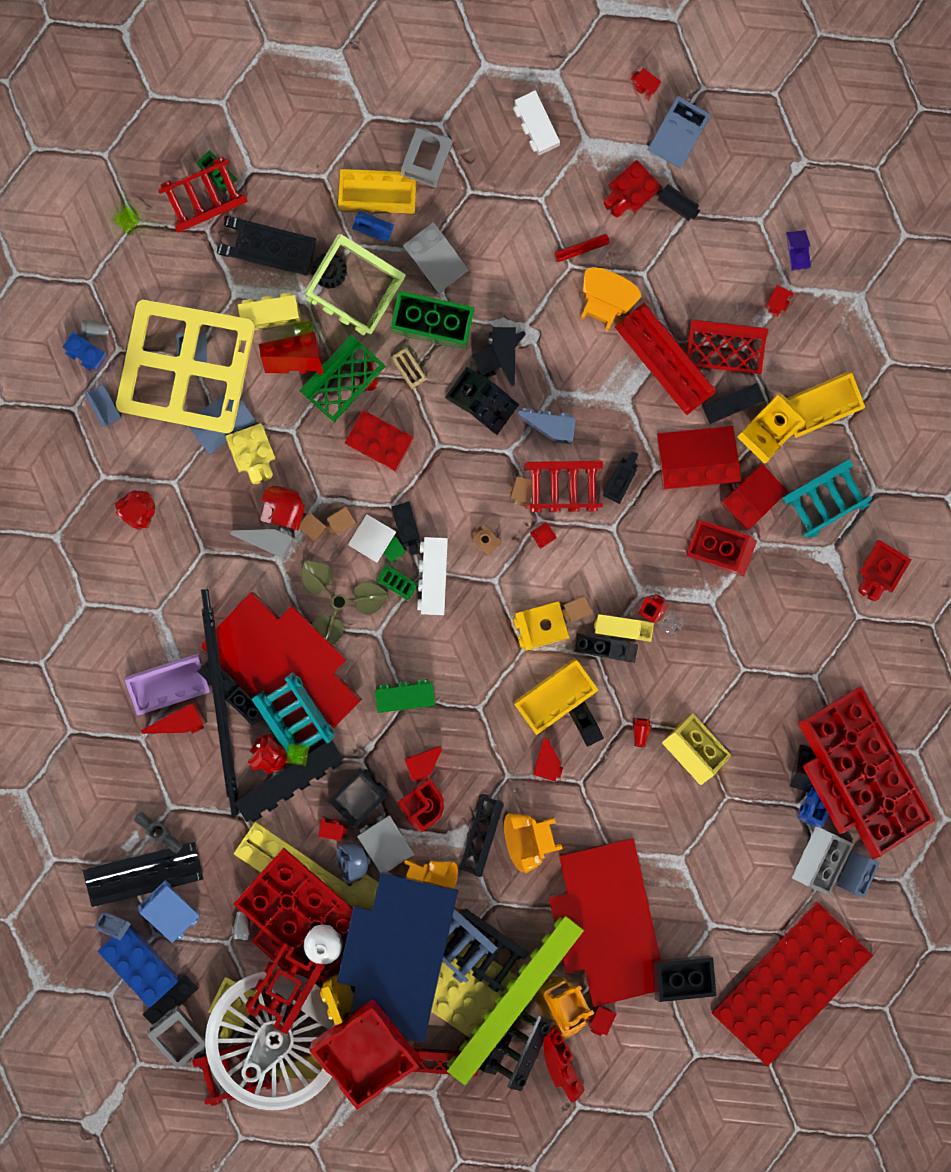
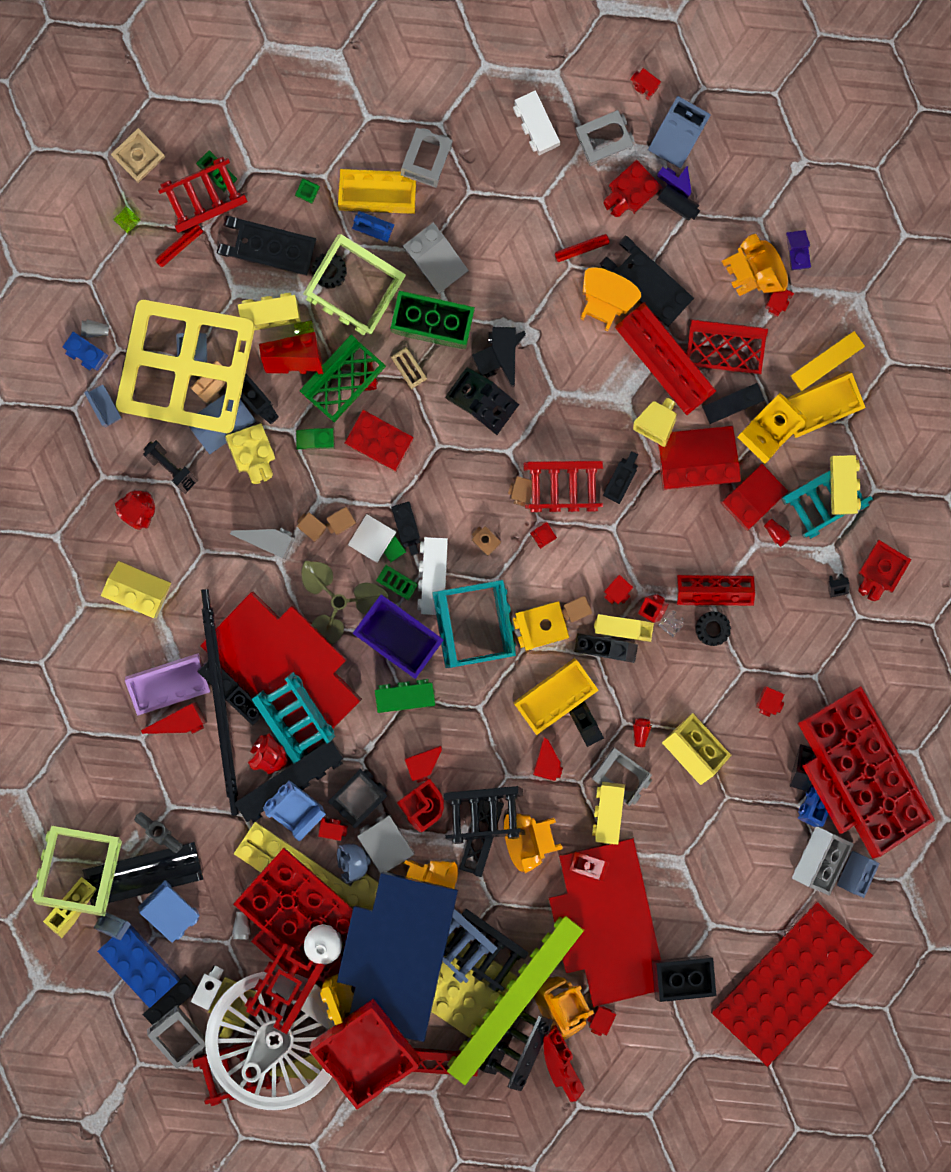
red brick [260,486,304,531] -> none
clear neon green tile [286,744,309,766] -> none
sand blue slope [517,408,576,444] -> none
red slope [686,520,757,577] -> none
none -> yellowish green window [32,826,122,916]
none -> light yellow slope [43,877,96,938]
none -> light yellow slope [101,561,171,618]
none -> tan plate [111,128,165,183]
none -> black fence [143,440,198,494]
none -> red axle [155,224,203,267]
none -> light nougat brick [190,360,227,405]
none -> white torso [191,965,224,1010]
none -> black hinge [241,374,279,425]
none -> medium blue panel [263,780,326,842]
none -> green tile [295,178,320,204]
none -> green slope [296,428,335,450]
none -> dark purple container [352,594,444,679]
none -> teal window [432,580,517,668]
none -> black fence [444,786,525,844]
none -> slope [570,852,609,881]
none -> light grey panel [575,110,635,166]
none -> light grey panel [592,747,652,806]
none -> light yellow brick [592,782,625,845]
none -> black hinge [599,235,694,327]
none -> red brick [603,575,634,605]
none -> light yellow torso [633,398,677,447]
none -> dark purple slope [657,166,692,198]
none -> red fence [677,575,755,606]
none -> black tyre [695,611,731,646]
none -> light orange piece [722,233,788,296]
none -> red brick [756,686,785,717]
none -> red cone [764,519,792,547]
none -> yellow slope [791,331,865,391]
none -> black tile [828,573,850,598]
none -> light yellow brick [830,455,861,515]

